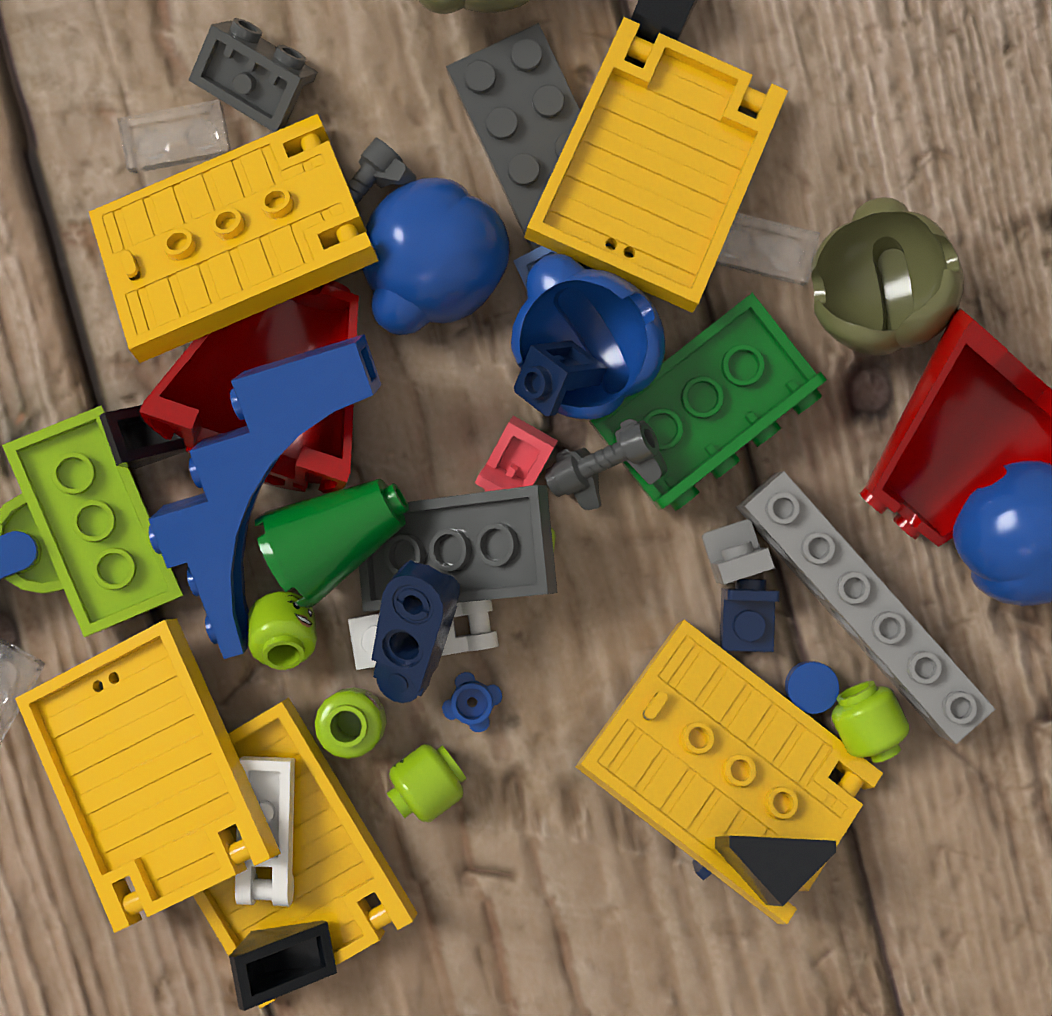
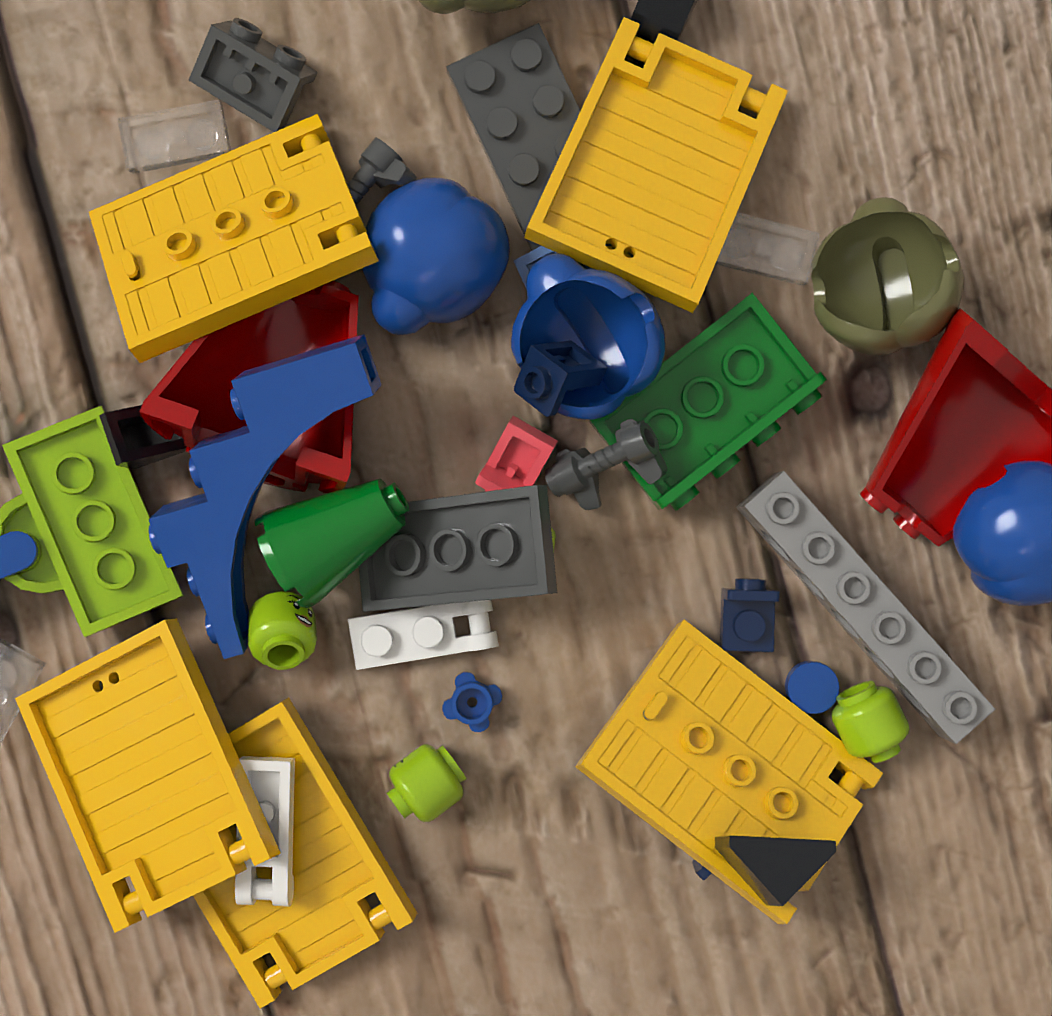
black slope [229,920,337,1011] -> none
lime head [314,687,387,759] -> none
dark blue piece [371,560,460,703] -> none
light grey bracket [702,519,775,585] -> none

